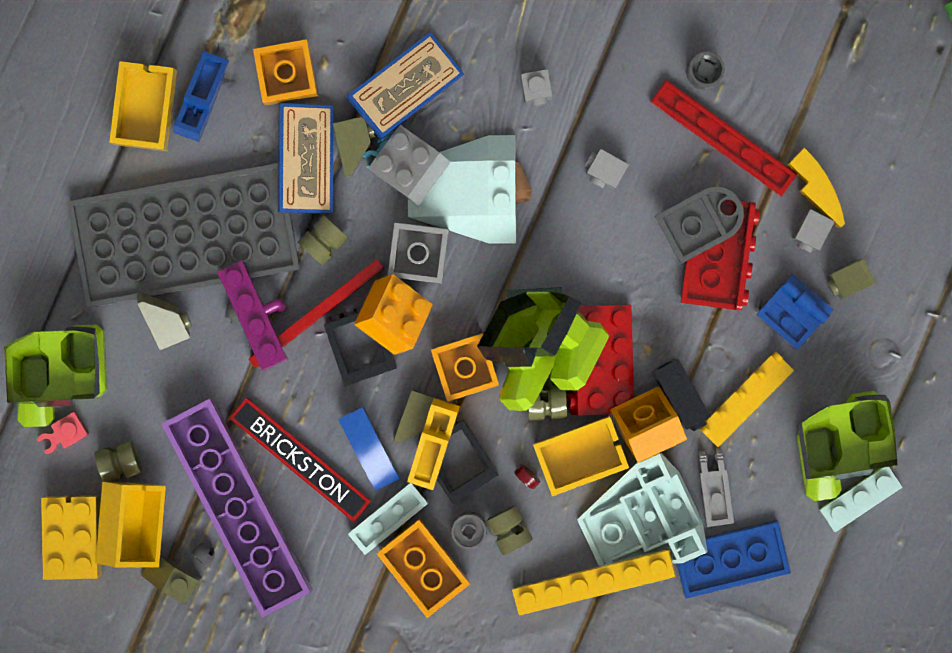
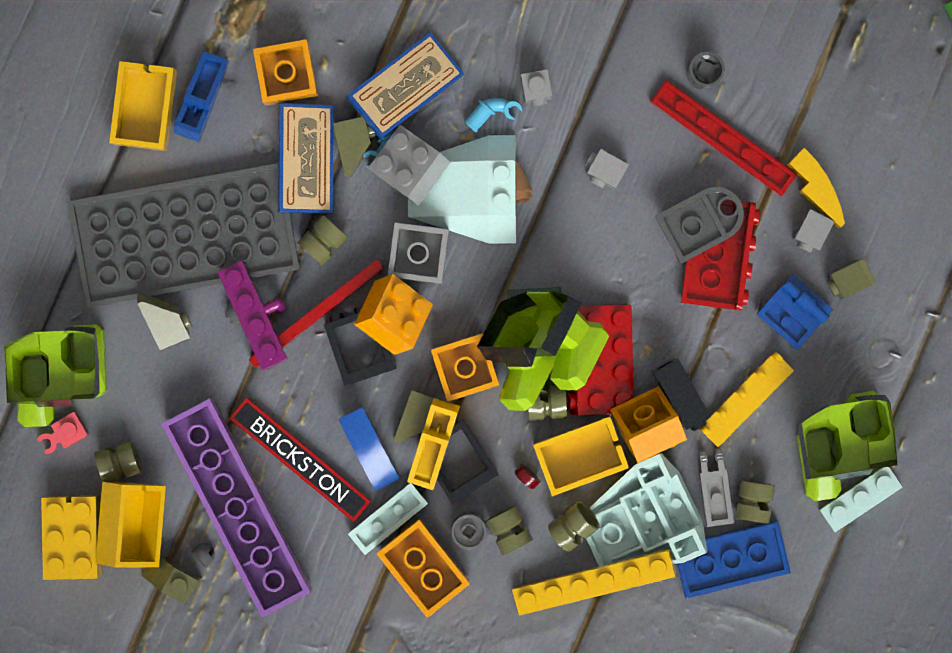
none -> medium azure piece [464,98,522,132]
none -> olive wheel [548,501,600,552]
none -> olive wheel [735,480,775,523]

